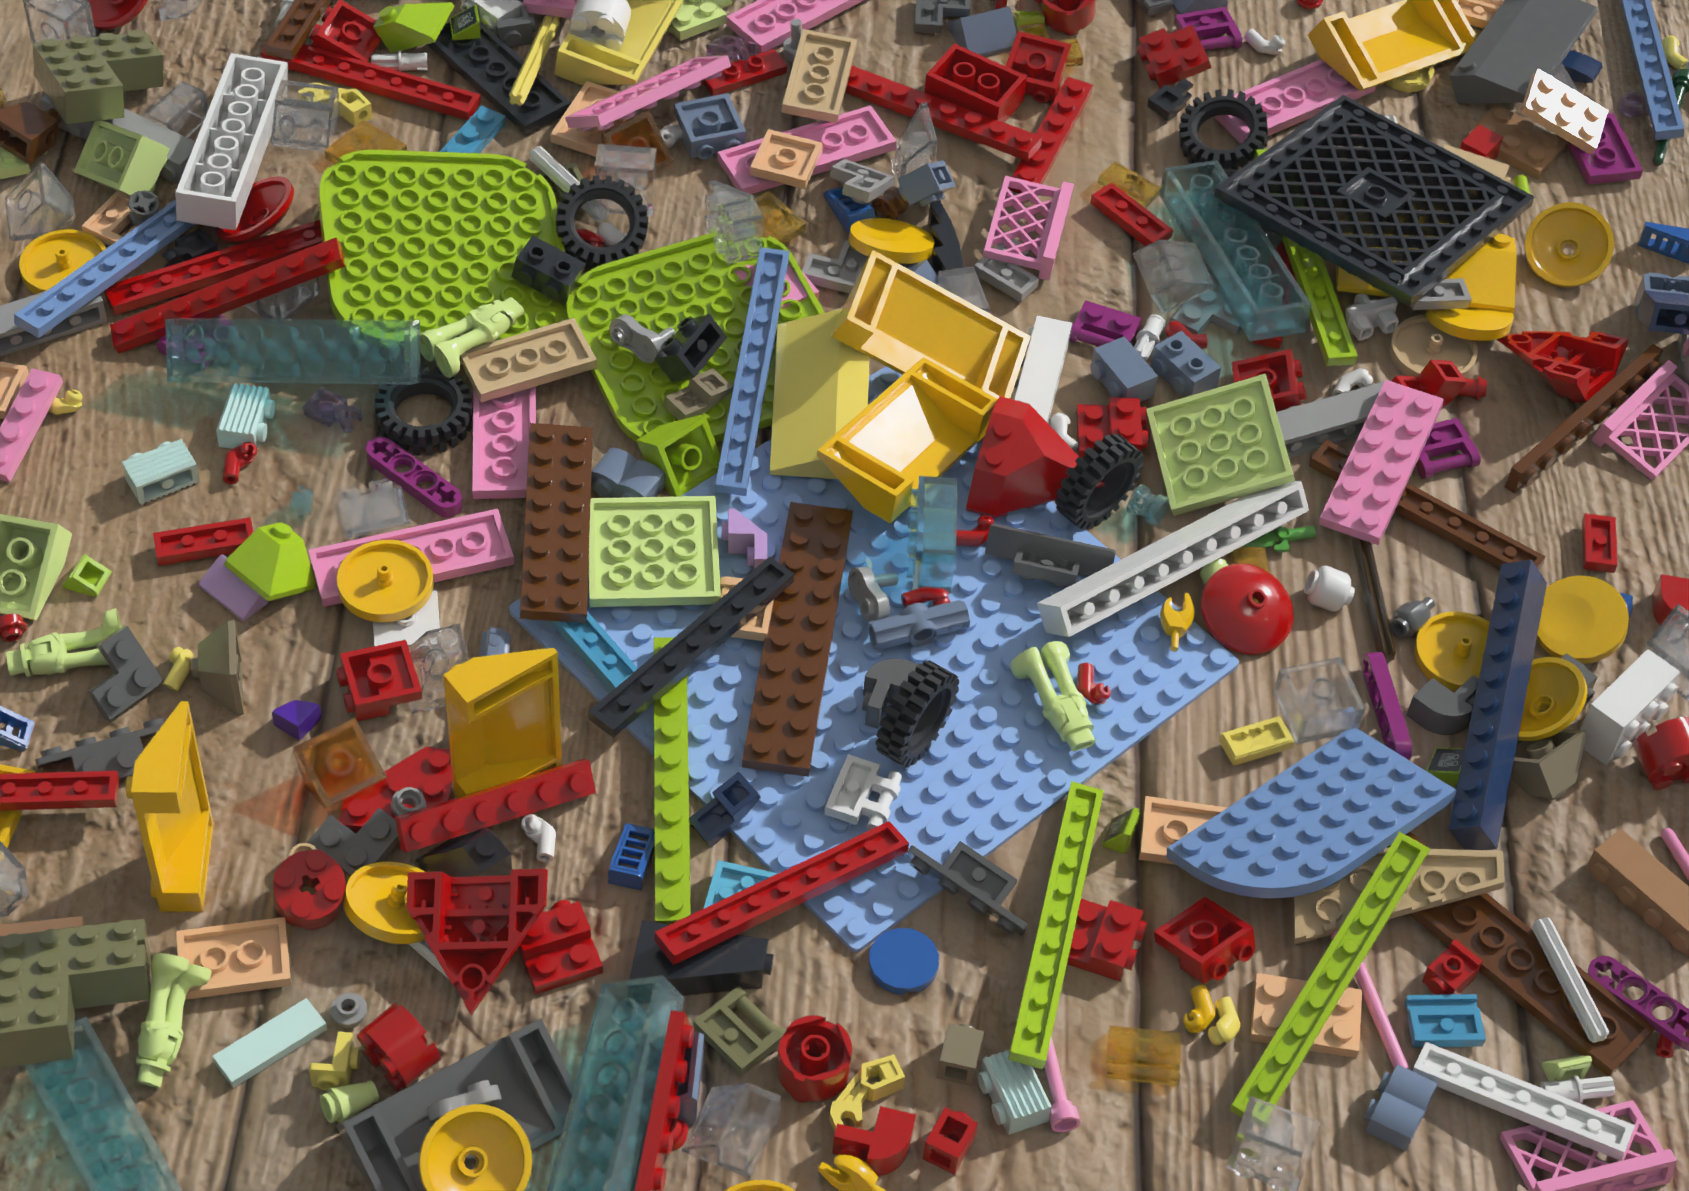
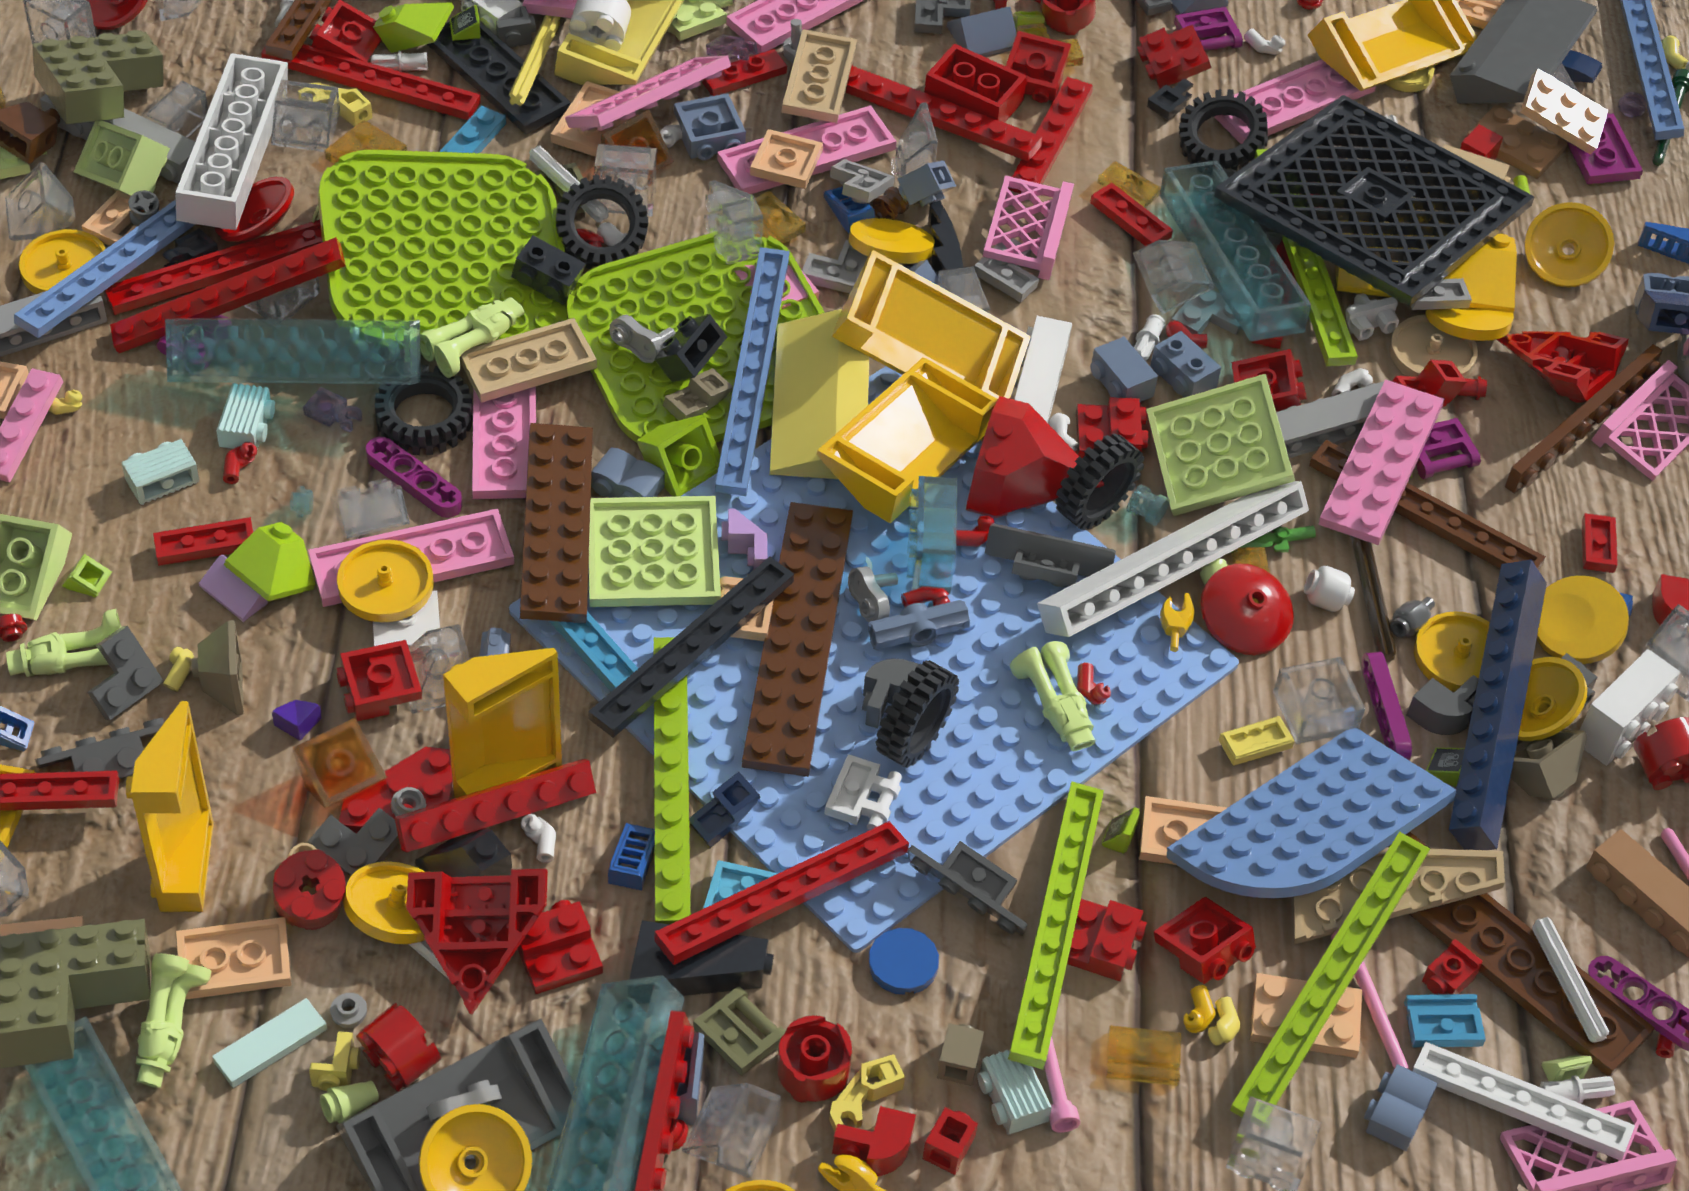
magenta plate [1069,300,1141,347] -> none

